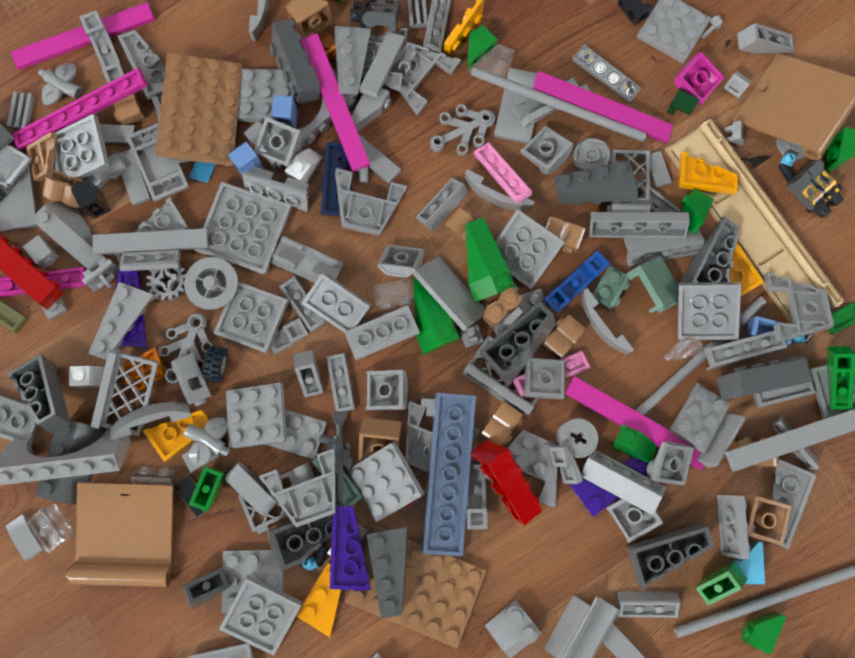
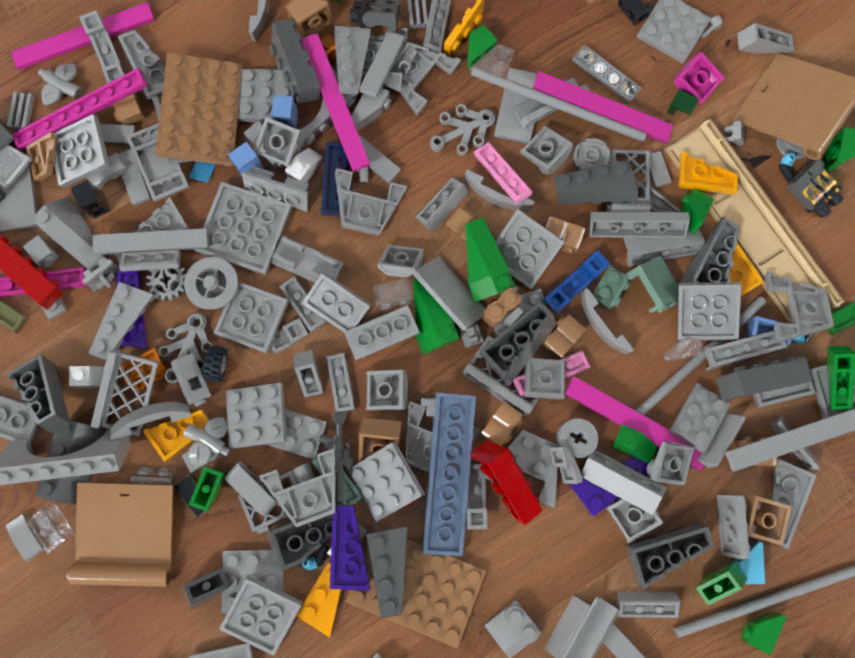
medium nougat brick [42,170,84,208] -> none
light grey tile [724,71,752,98] -> none

